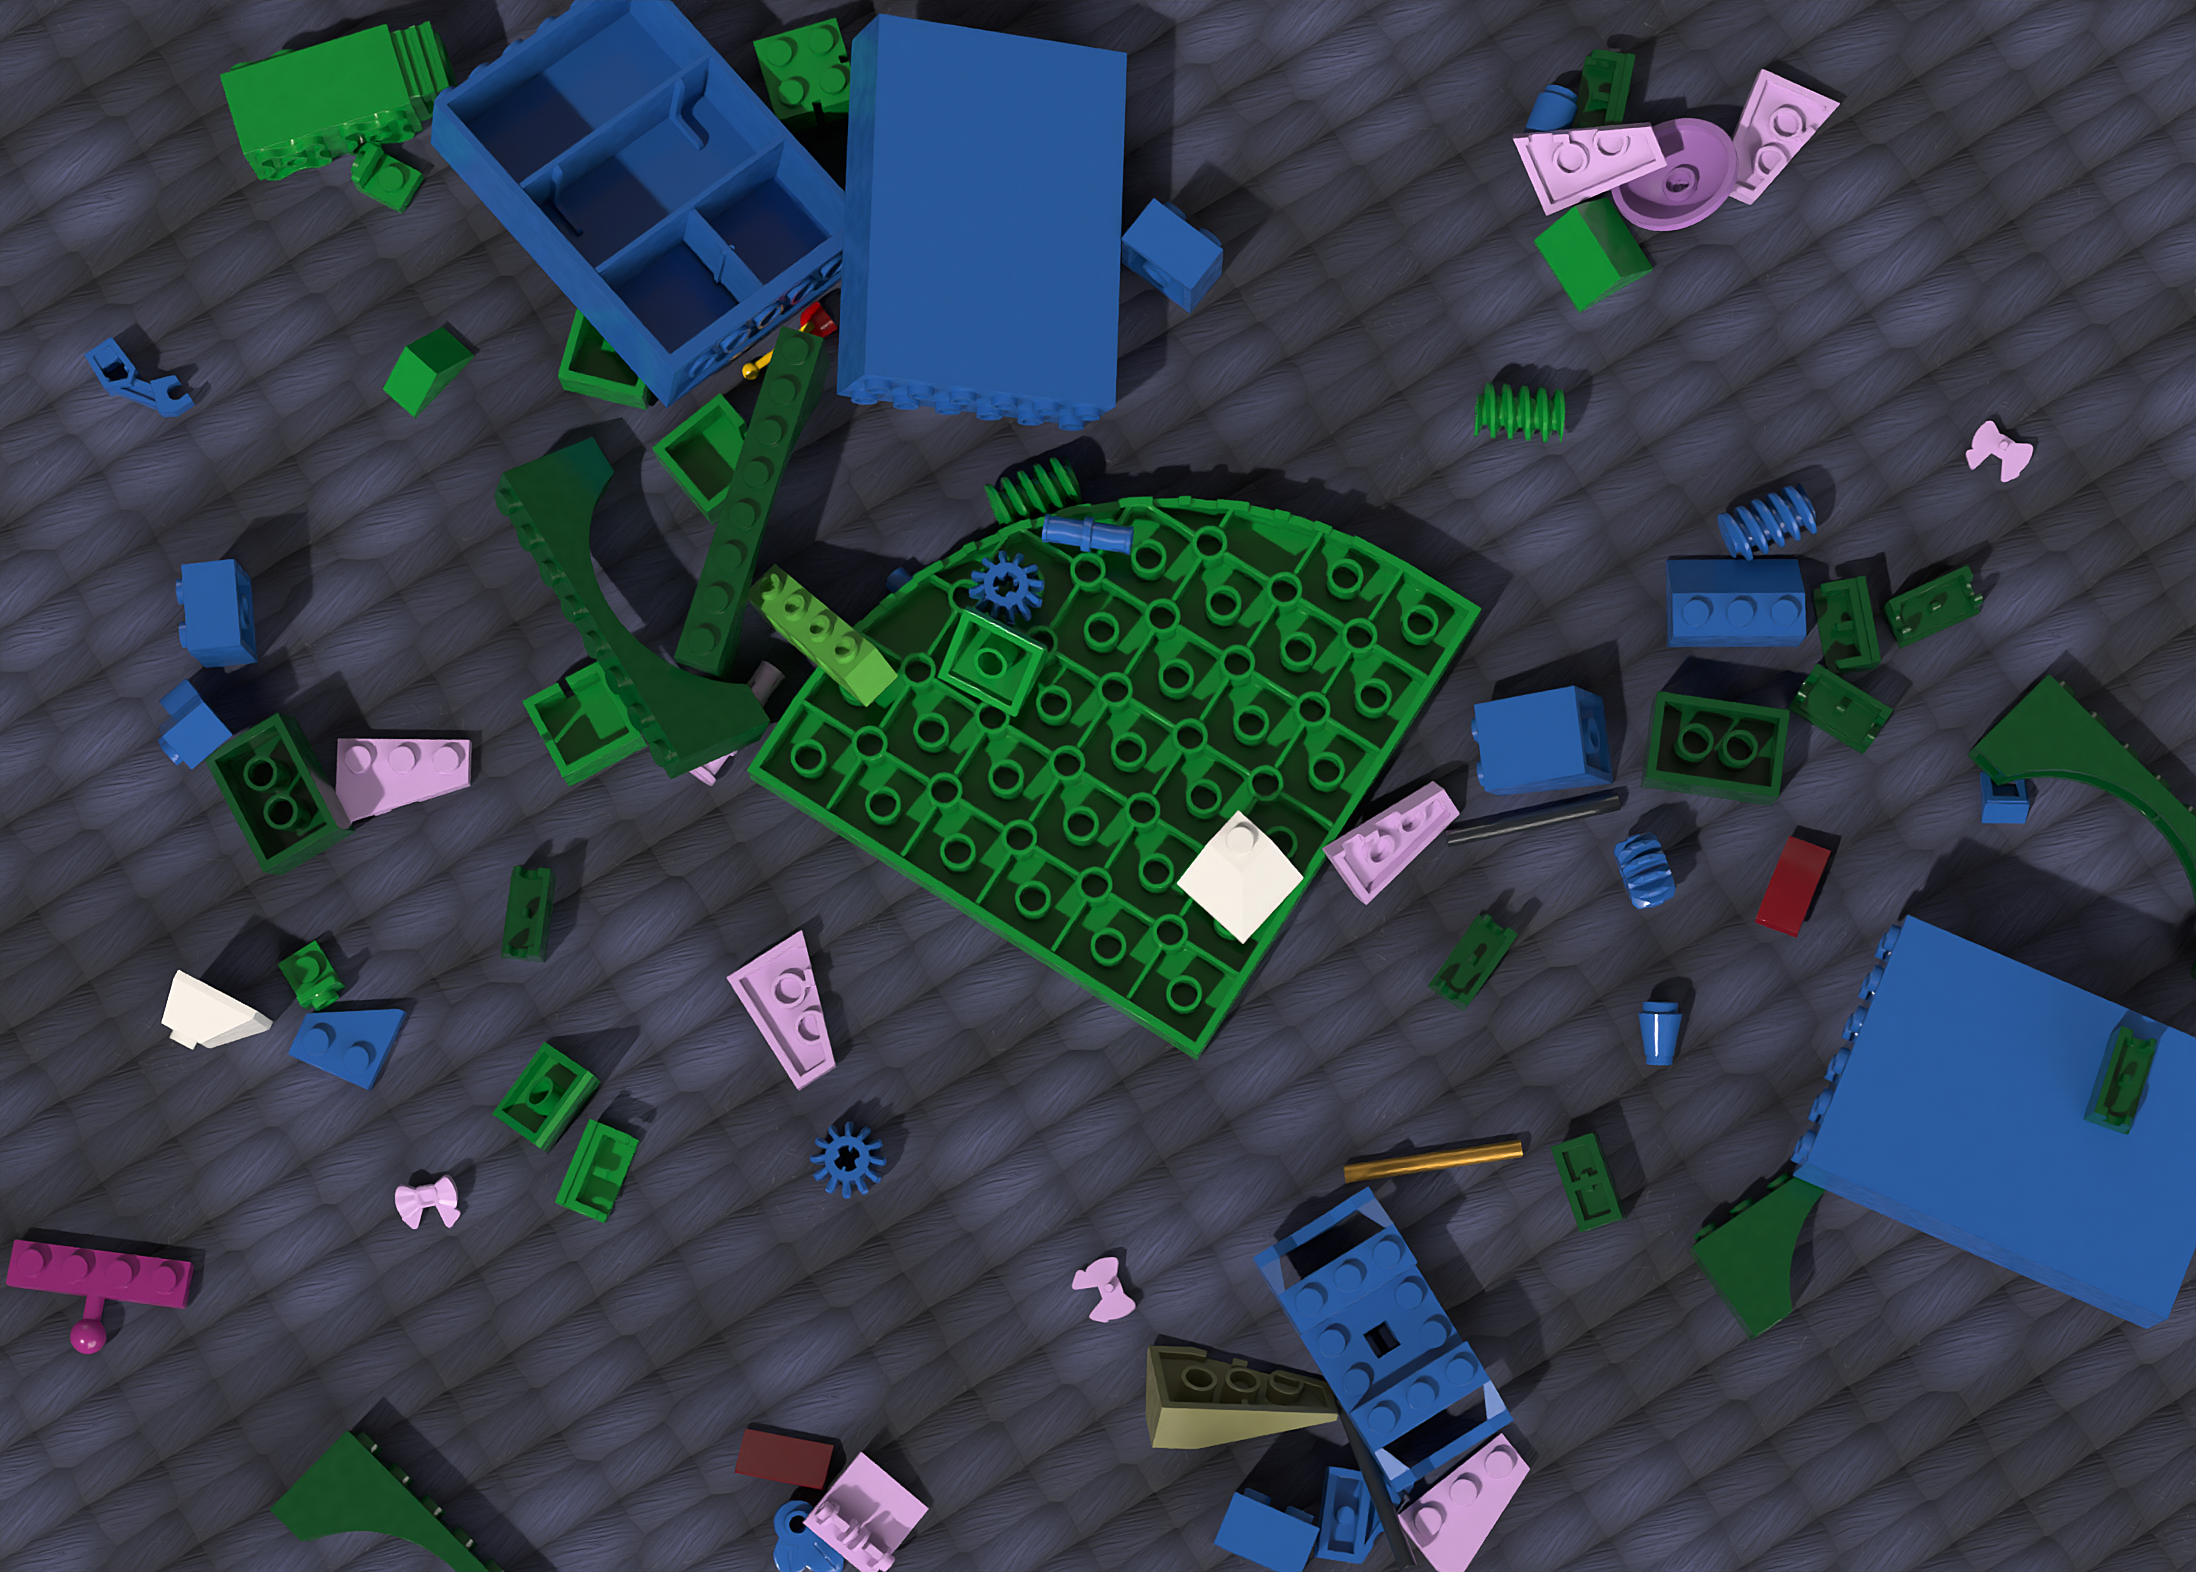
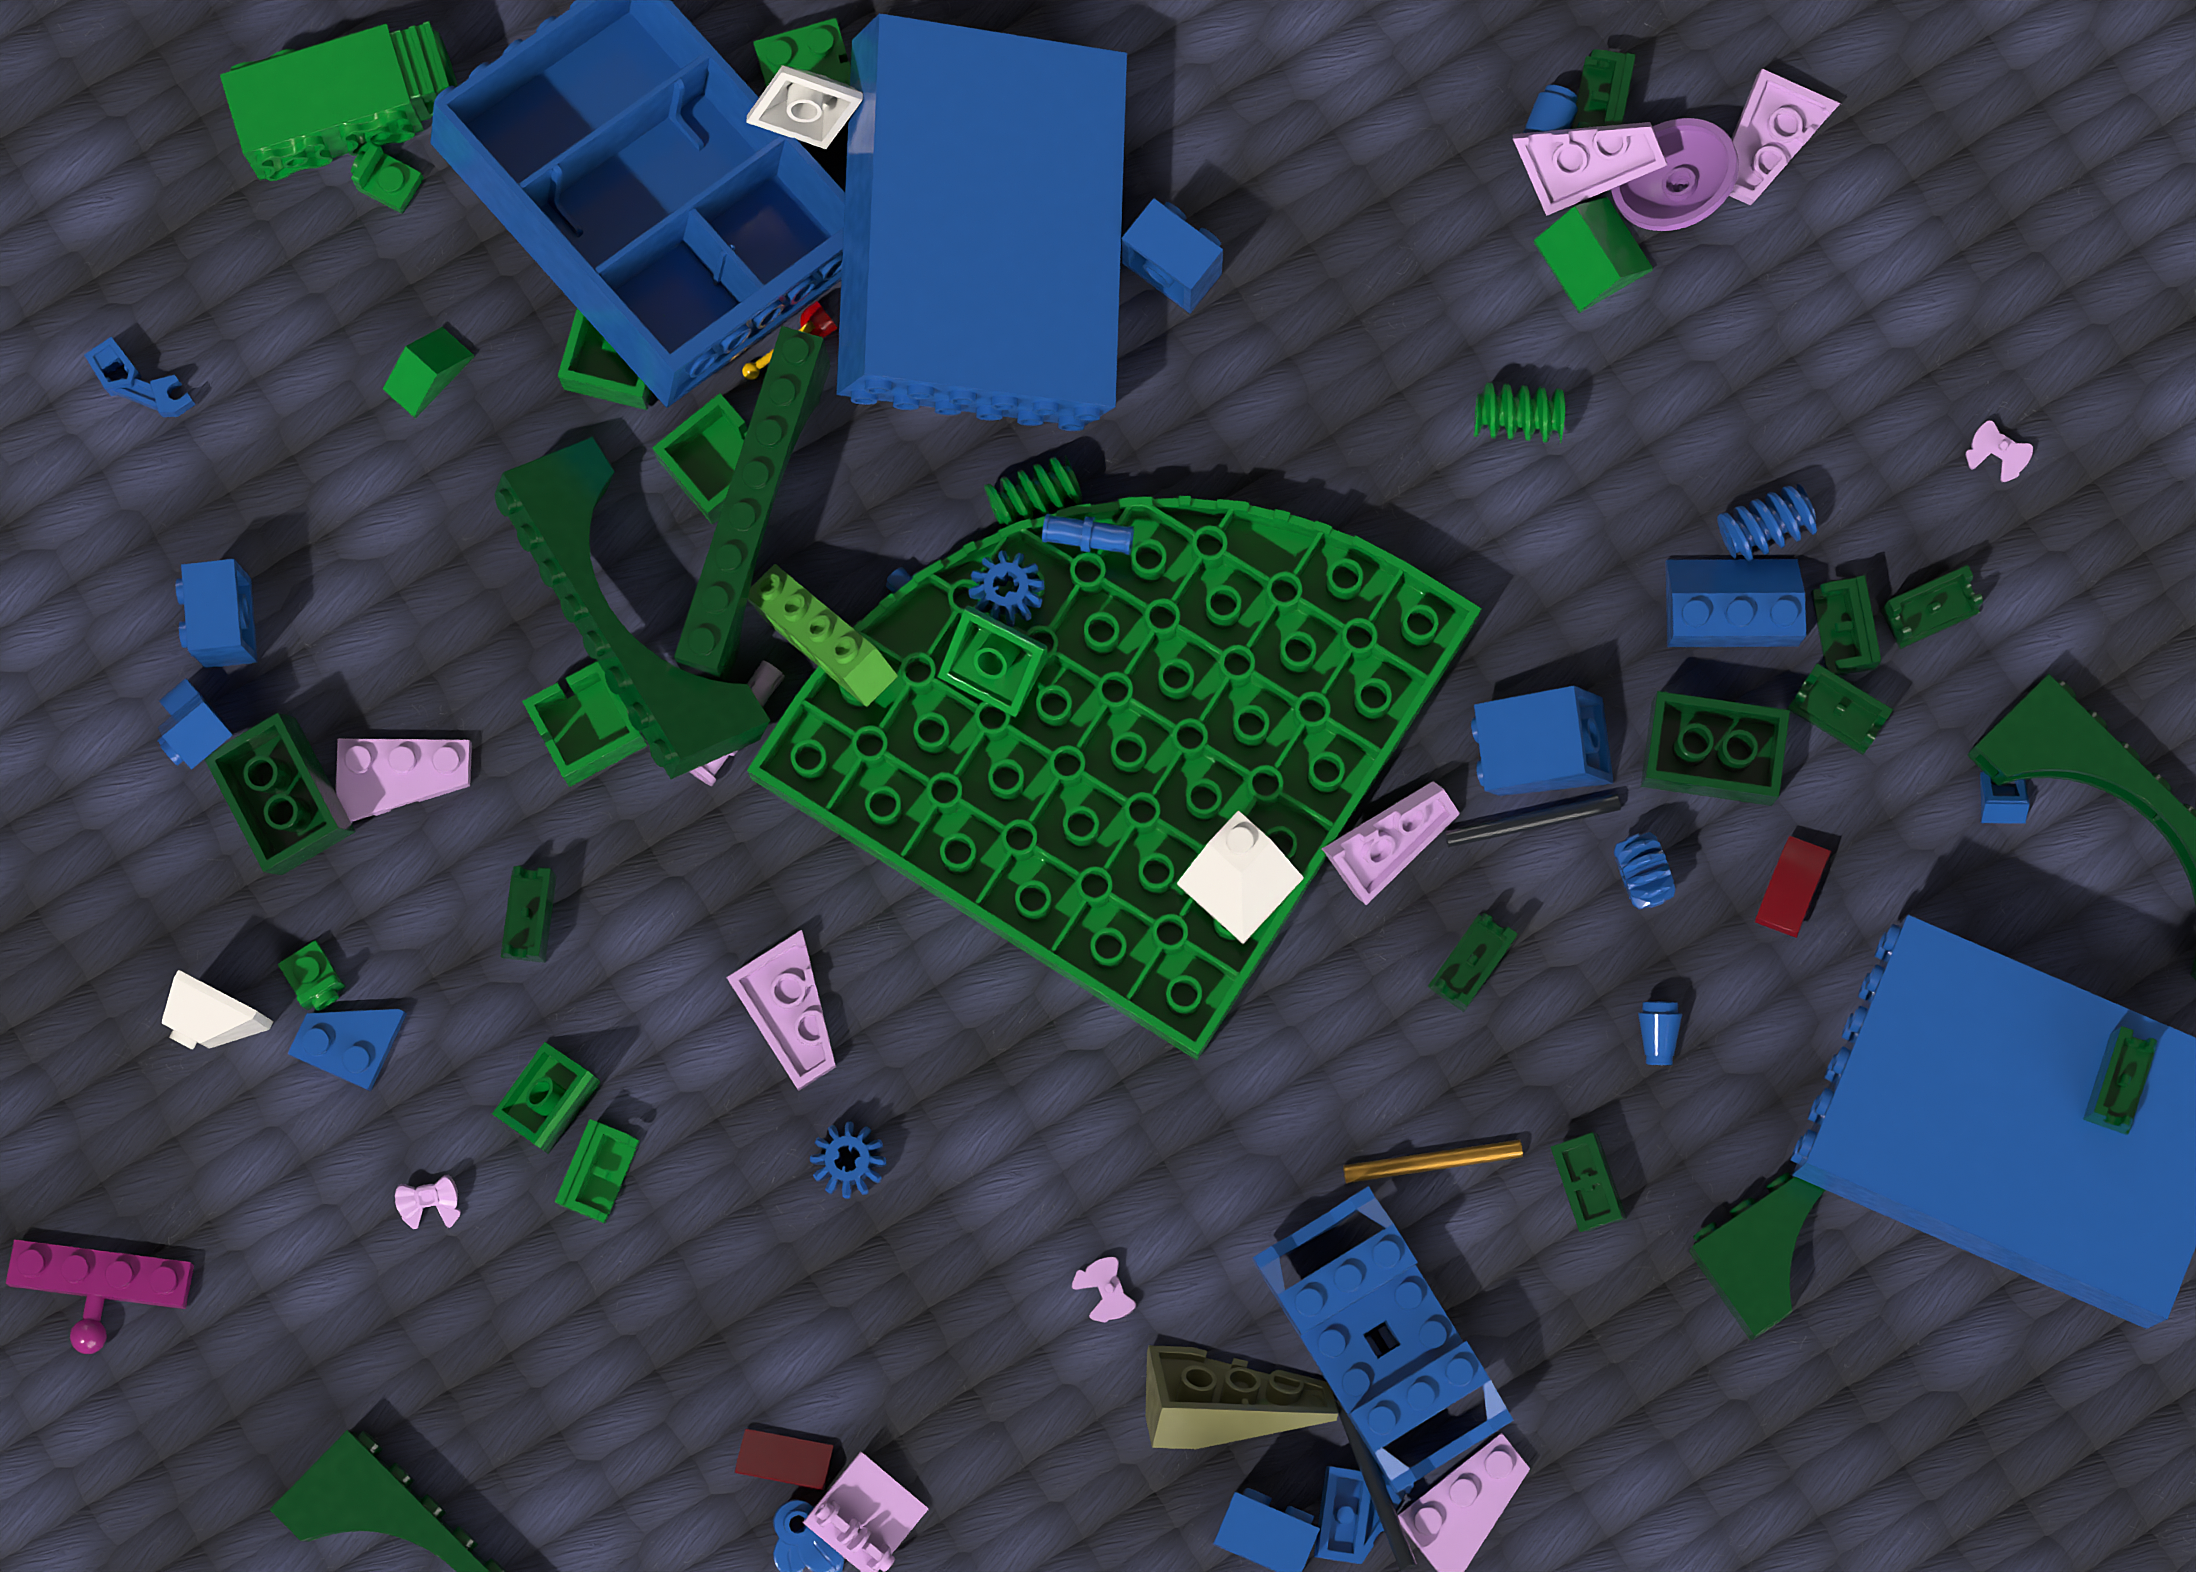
none -> white slope [746,65,863,149]

